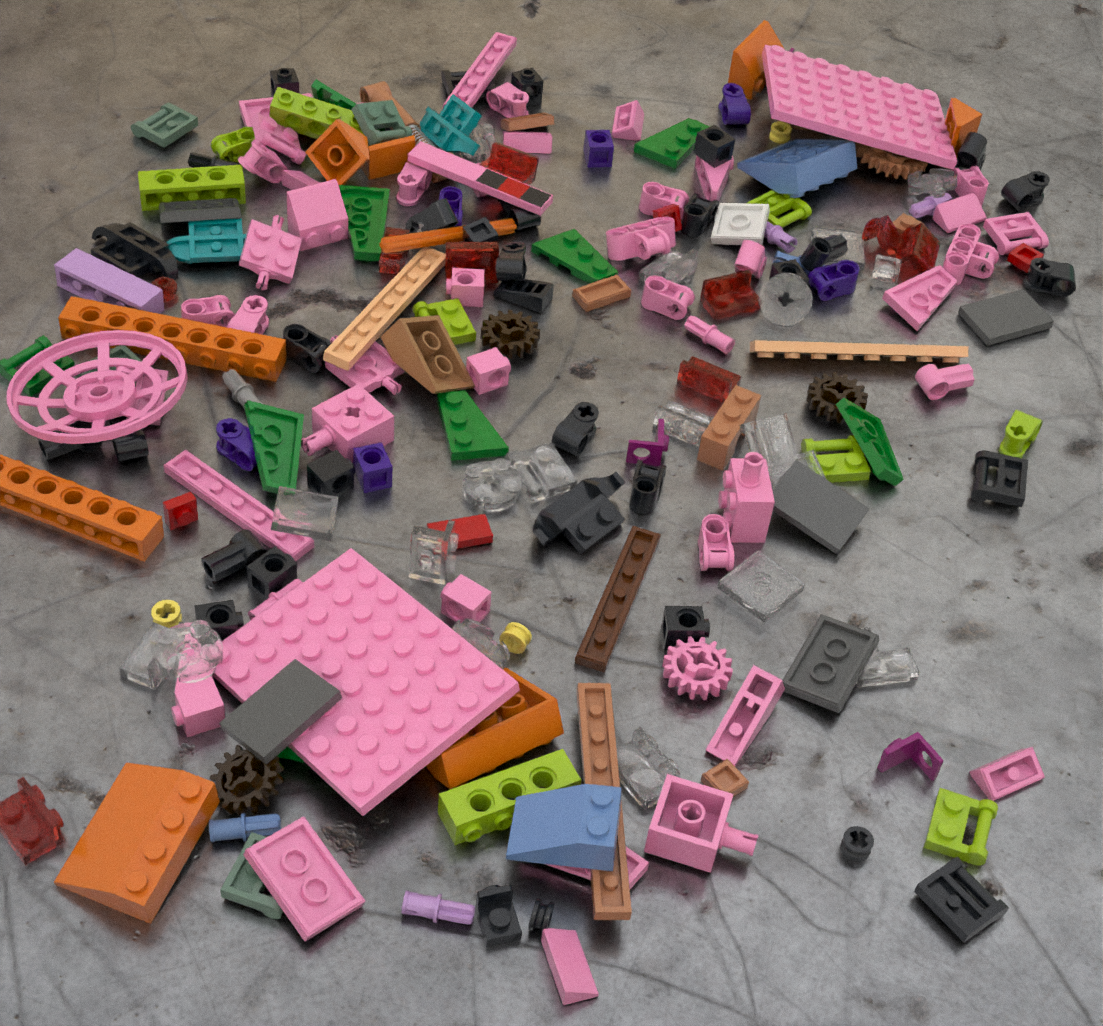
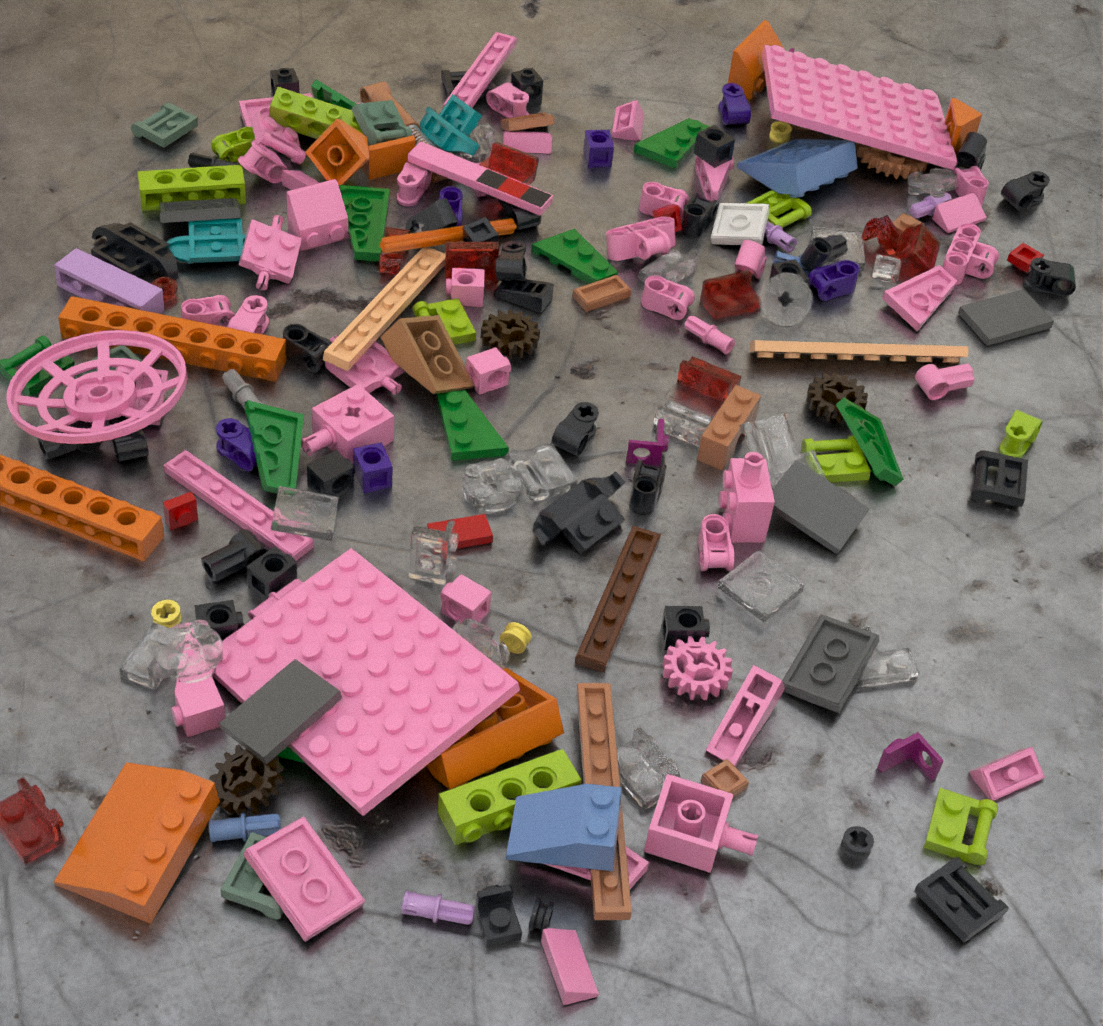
bright pink plate [983,212,1049,255] -> none

